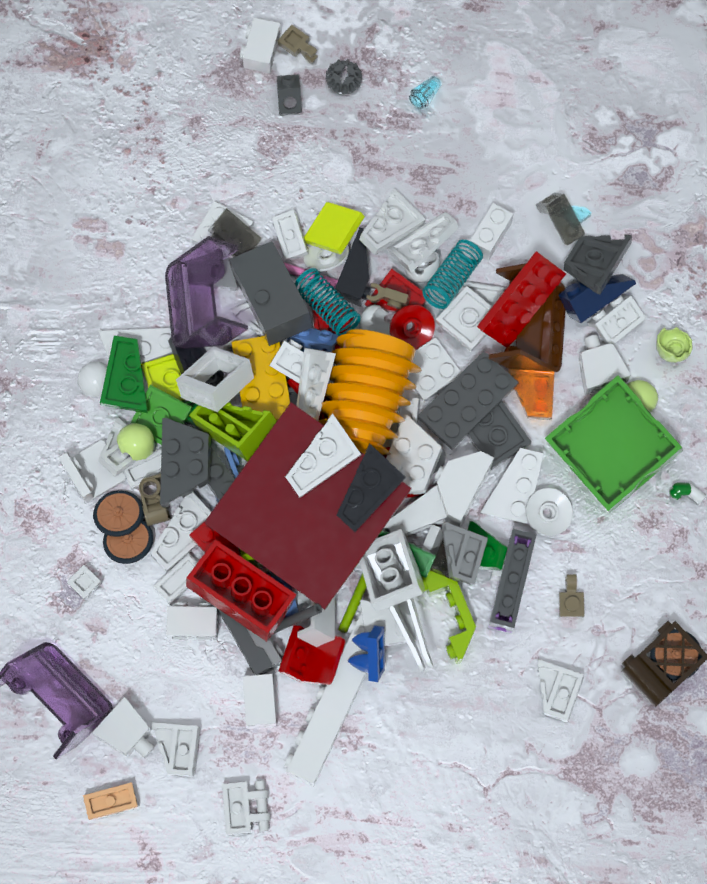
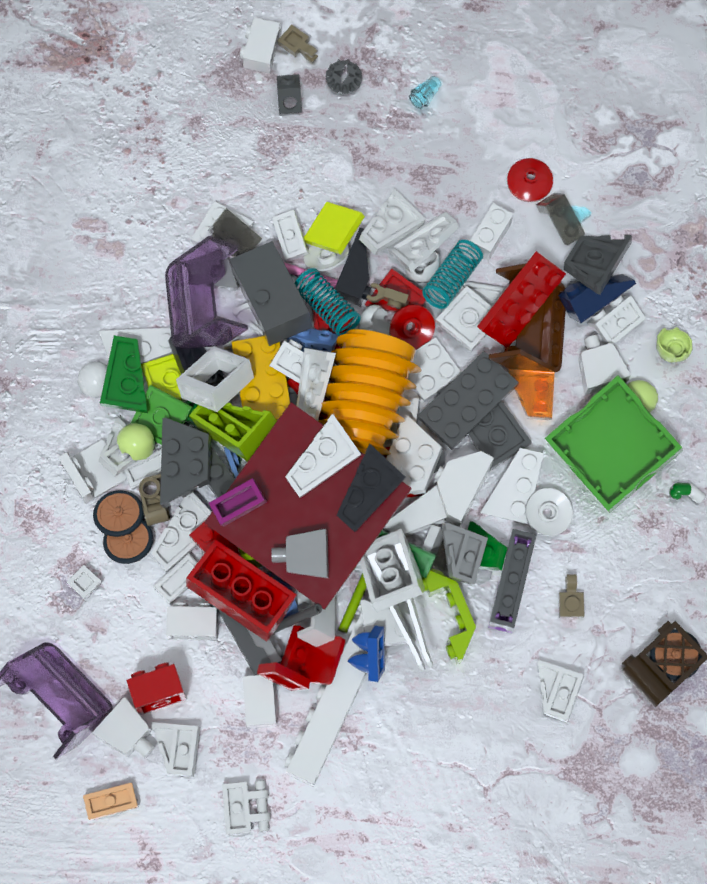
none -> red brick [126,662,187,715]
none -> magenta piece [209,478,267,526]
none -> red tile [257,662,310,691]
none -> light grey torso [272,529,329,578]
none -> red dish [507,158,553,202]

